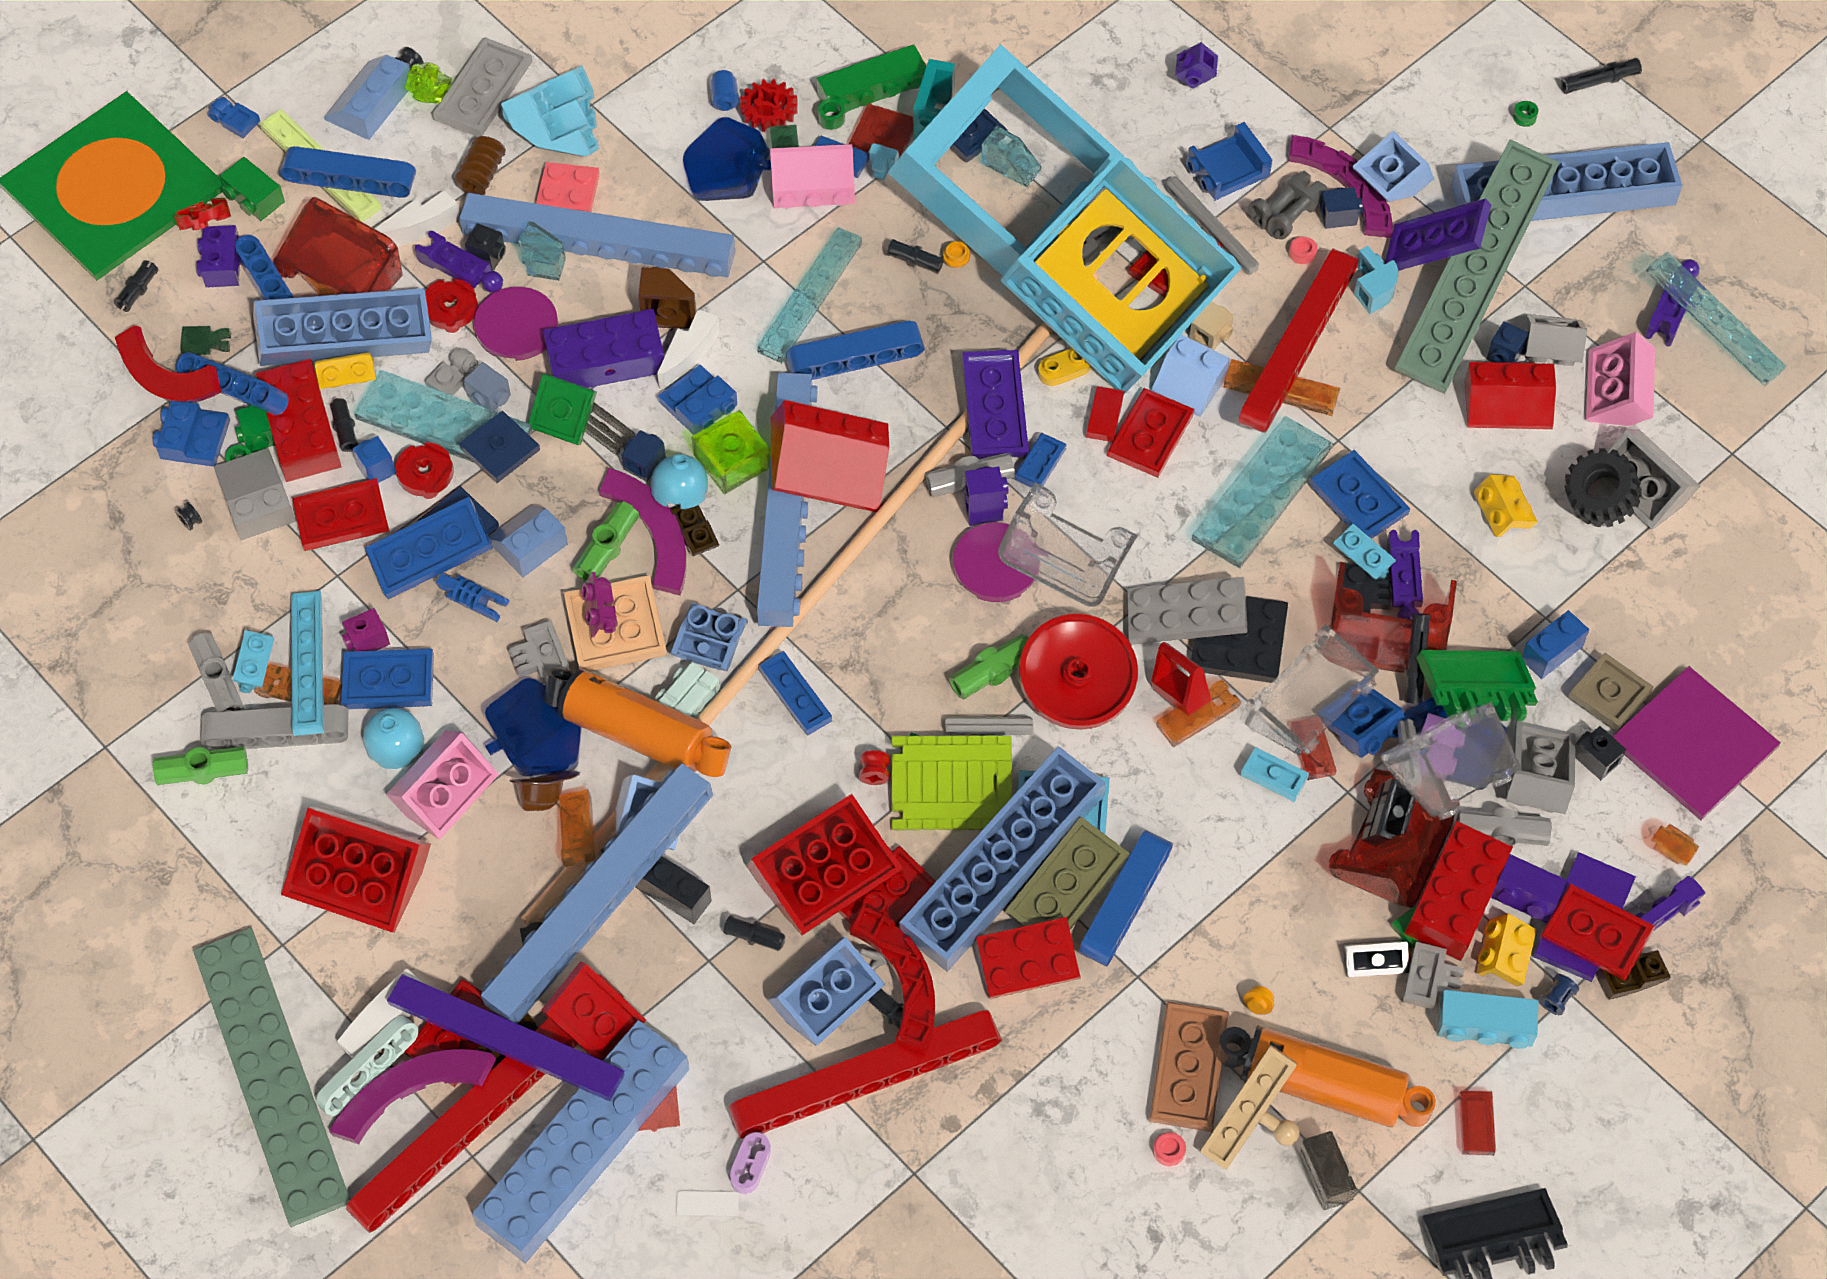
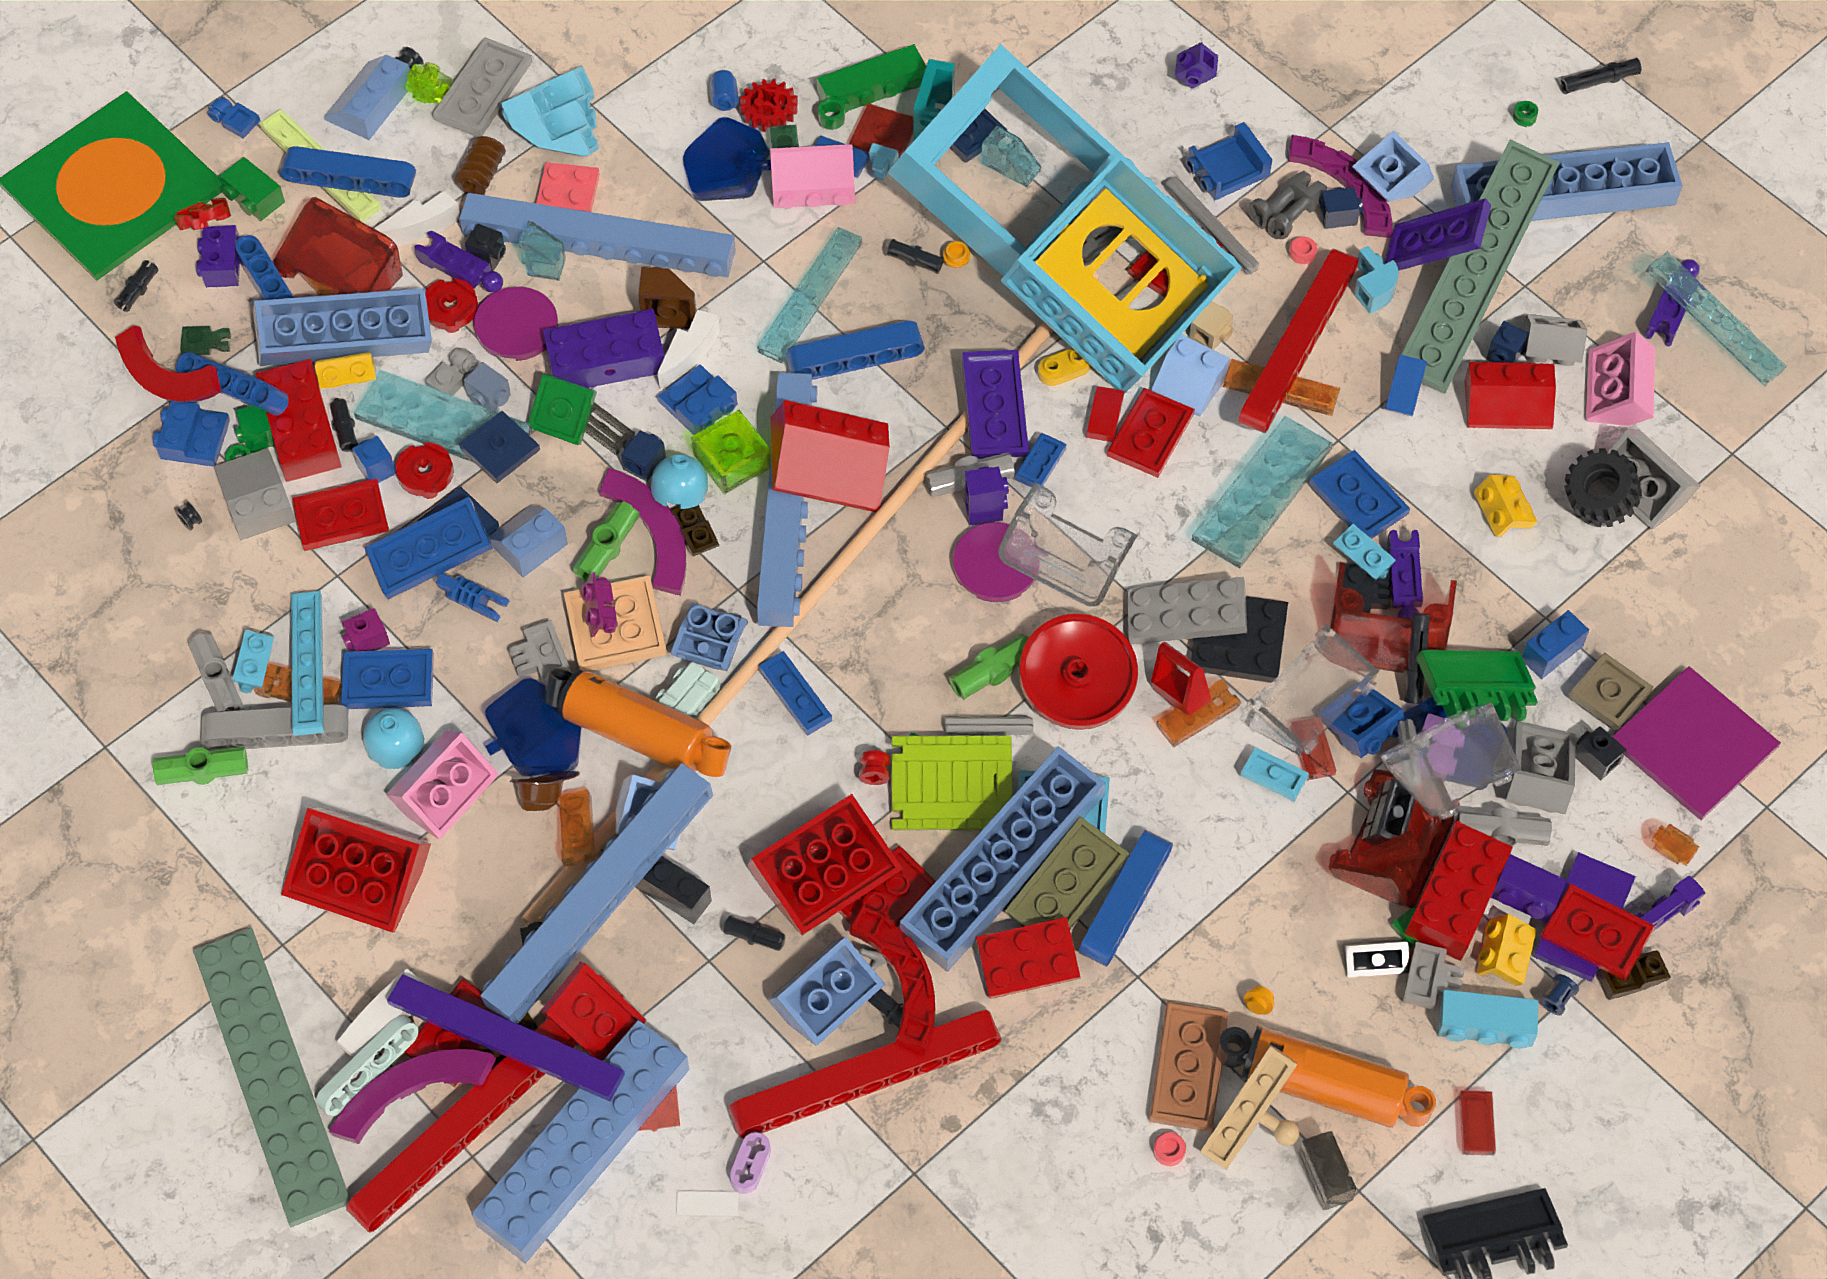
none -> blue tile [1385,354,1427,417]

